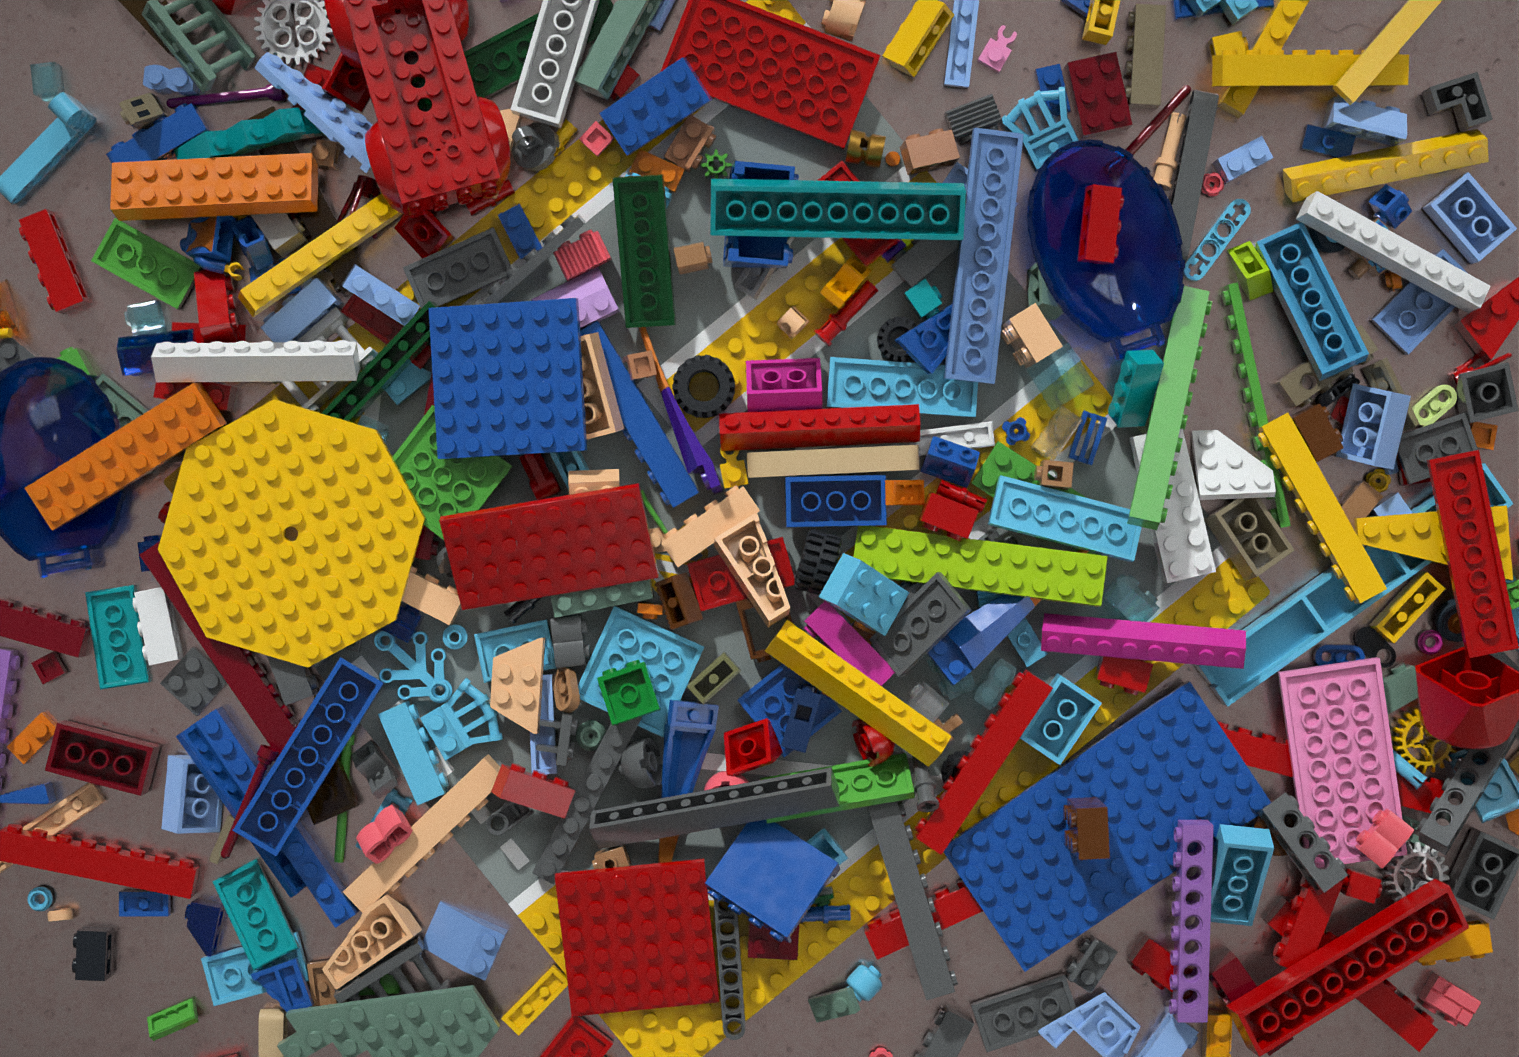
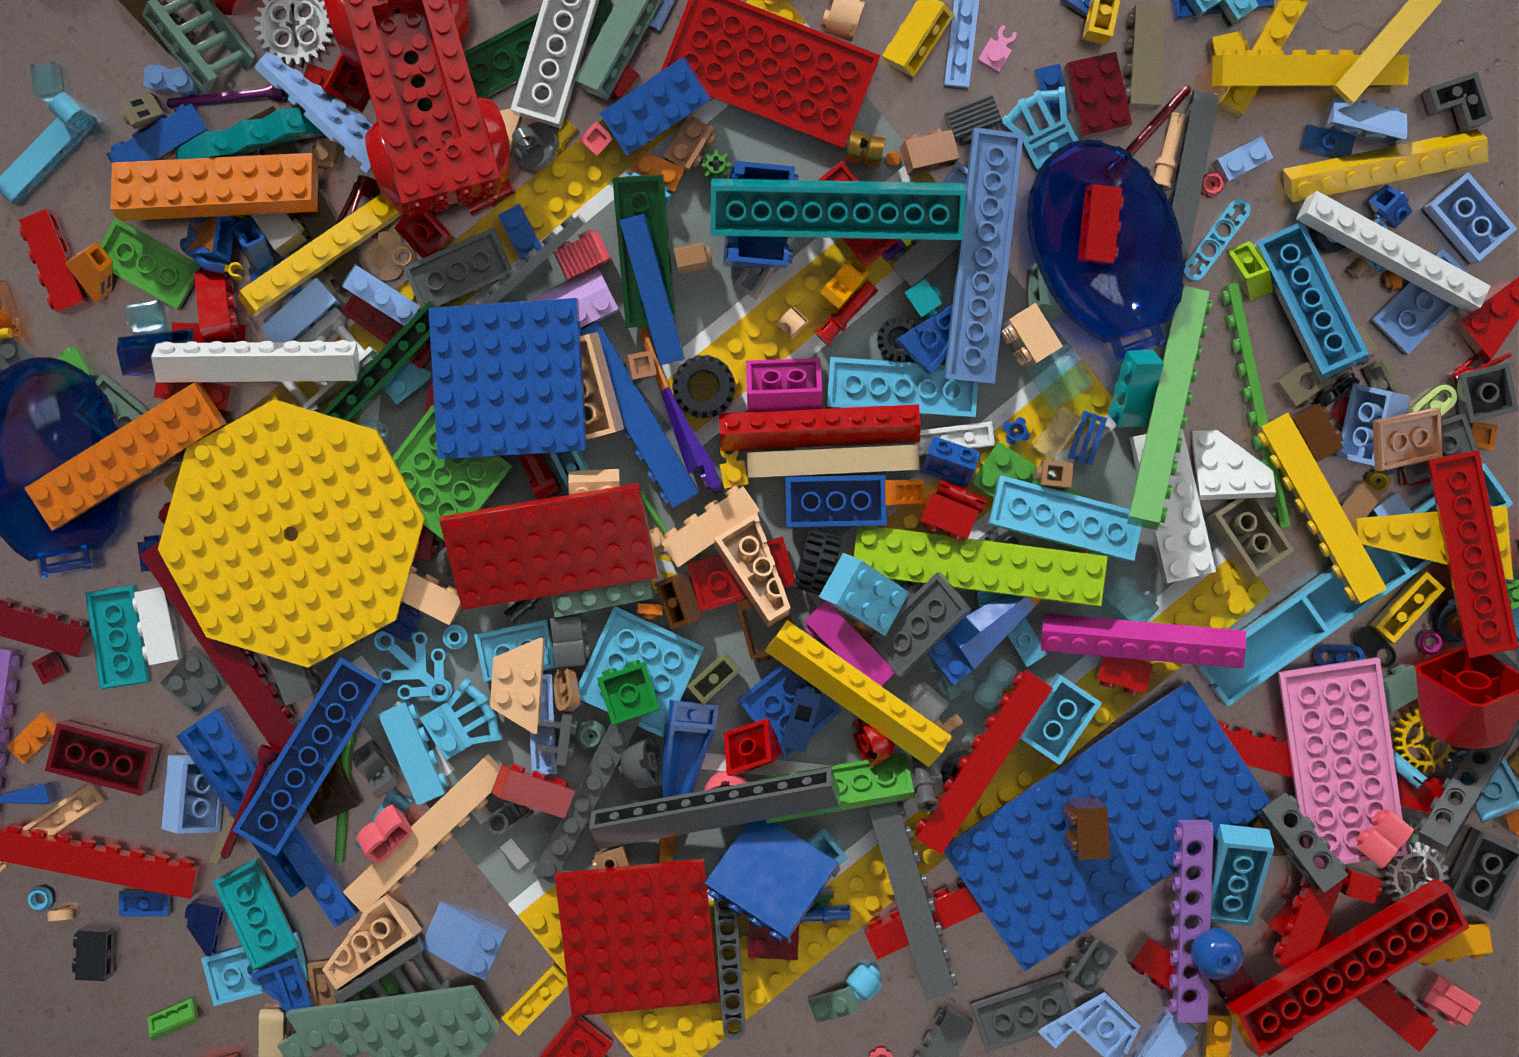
none -> orange slope [65,242,113,304]
none -> light nougat plate [366,231,416,281]
none -> blue tile [620,213,685,366]
none -> blue cylinder [1190,928,1244,980]
none -> nougat tile [1373,408,1443,471]

